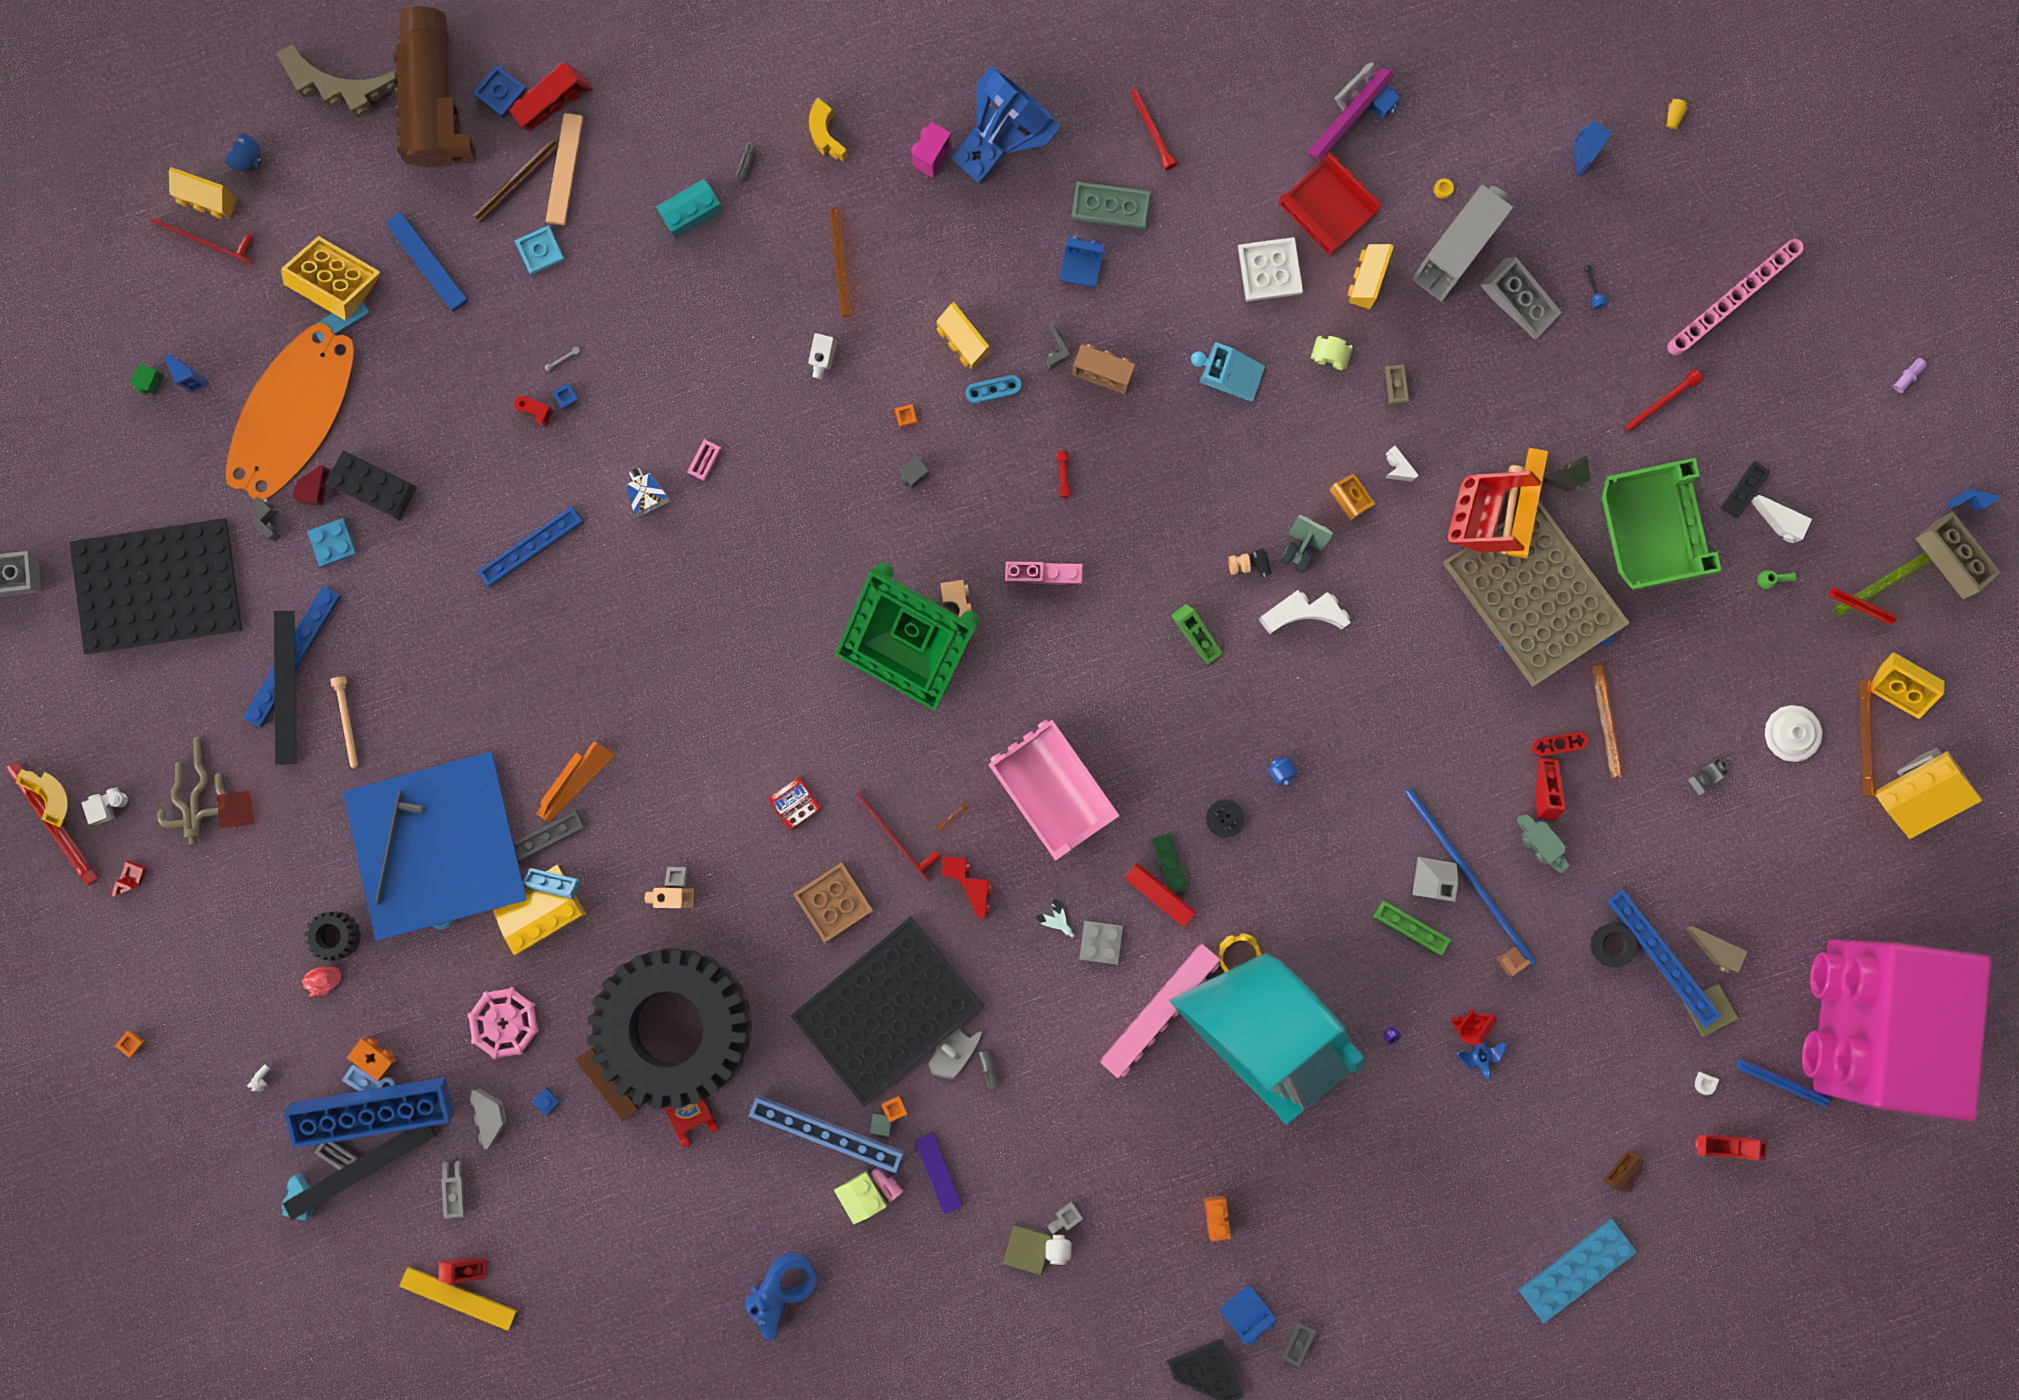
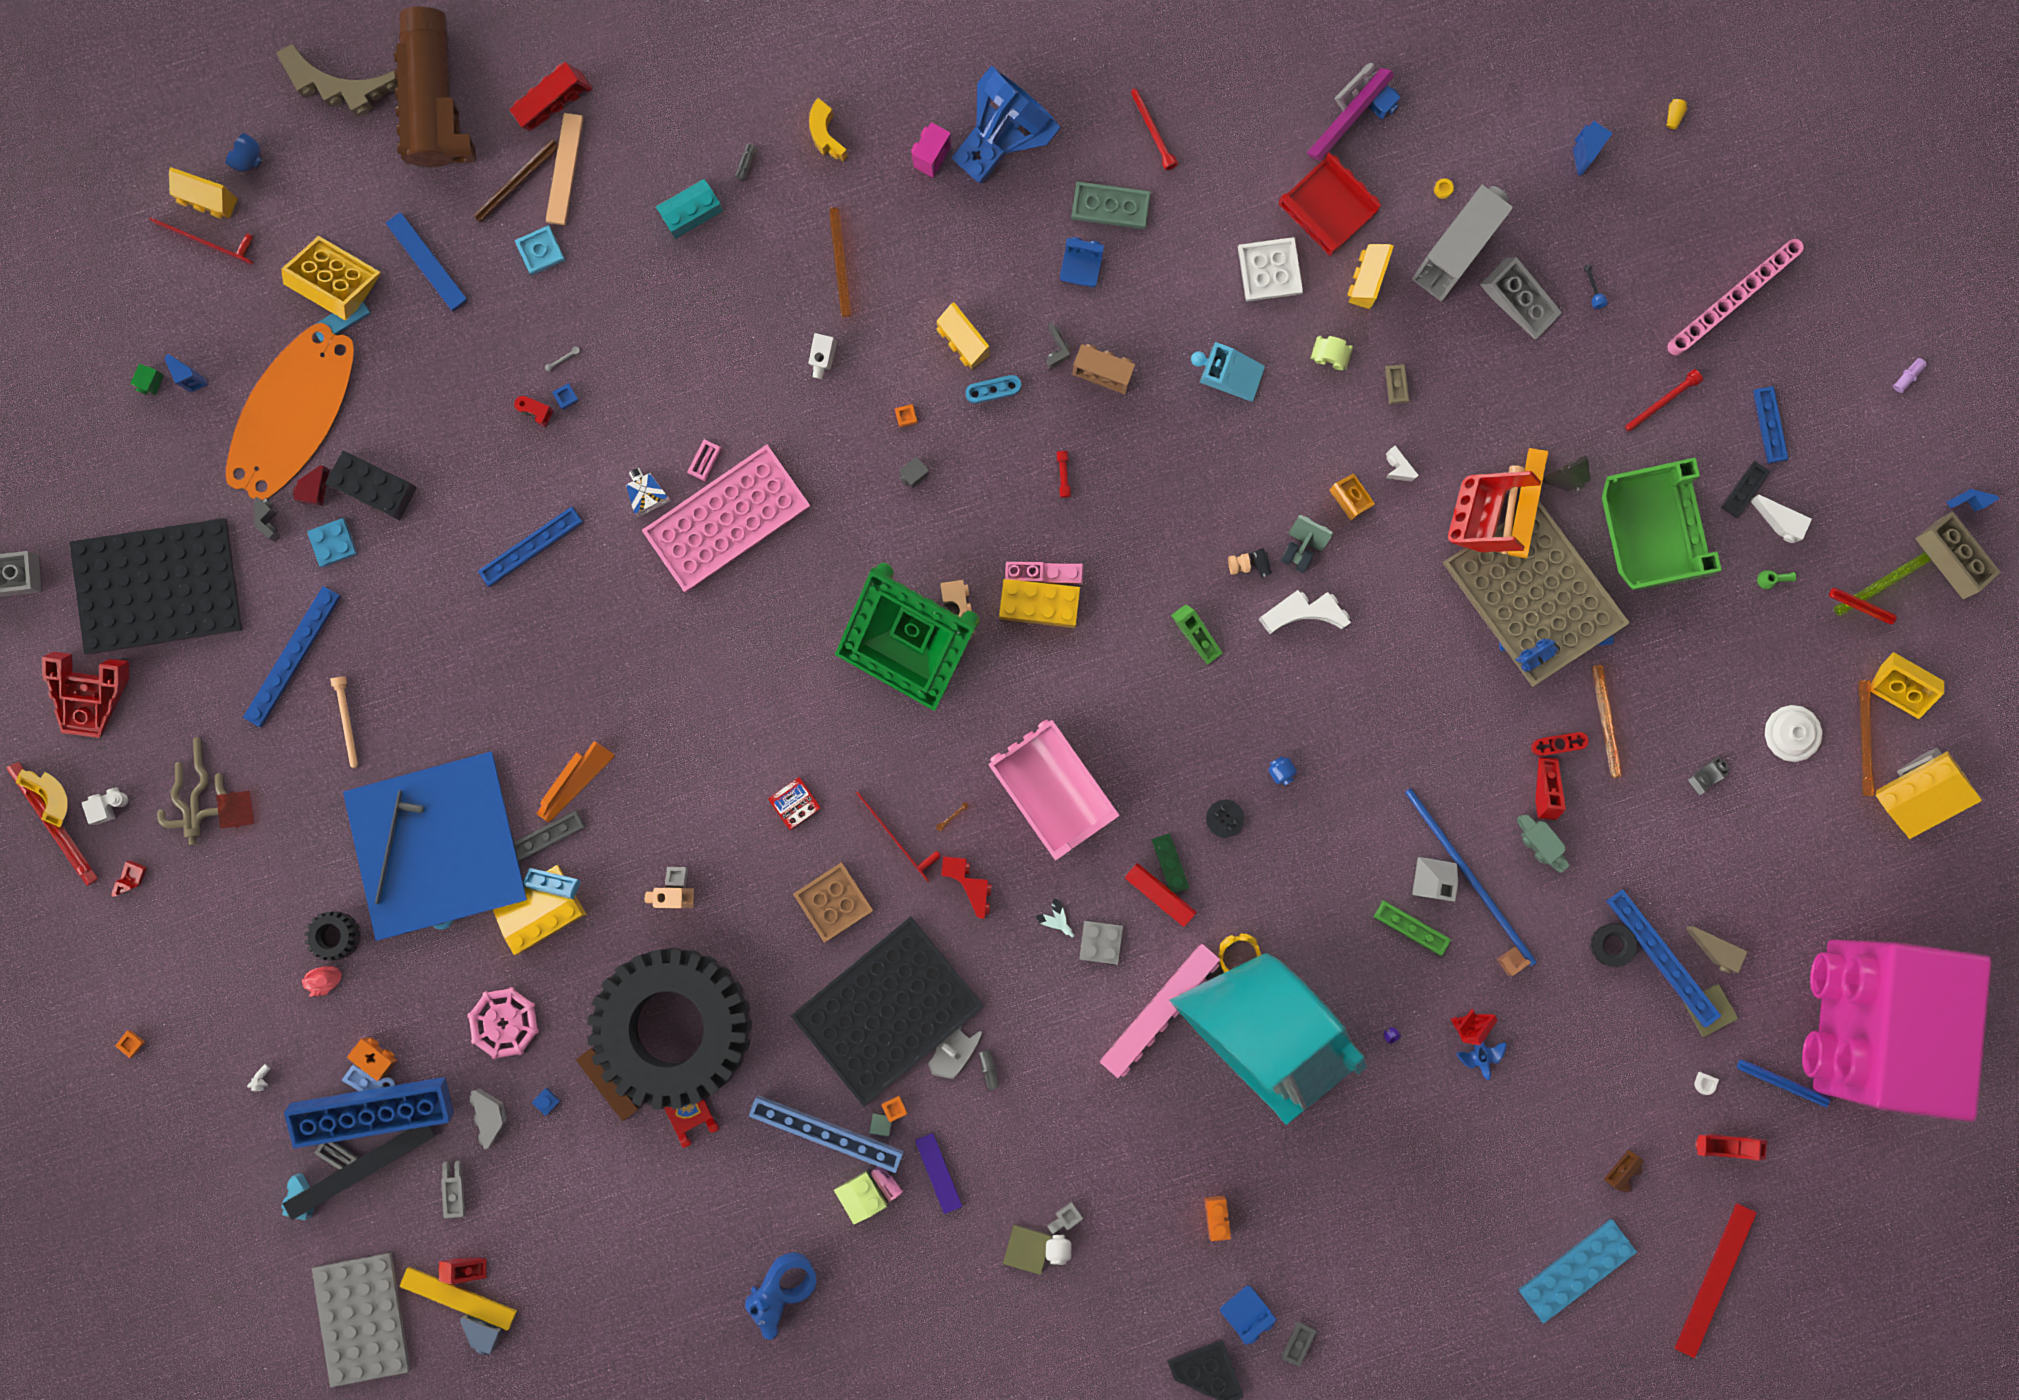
black tile [274,611,297,765] -> none
blue plate [473,65,527,118] -> none
none -> red wedge [42,651,129,738]
none -> light grey plate [312,1252,410,1387]
none -> sand blue slope [460,1314,502,1355]
none -> bright pink plate [642,445,811,593]
none -> yellow piece [999,579,1080,628]
none -> blue hinge [1515,639,1558,672]
none -> red tile [1675,1203,1757,1358]
none -> blue tile [1753,386,1789,464]

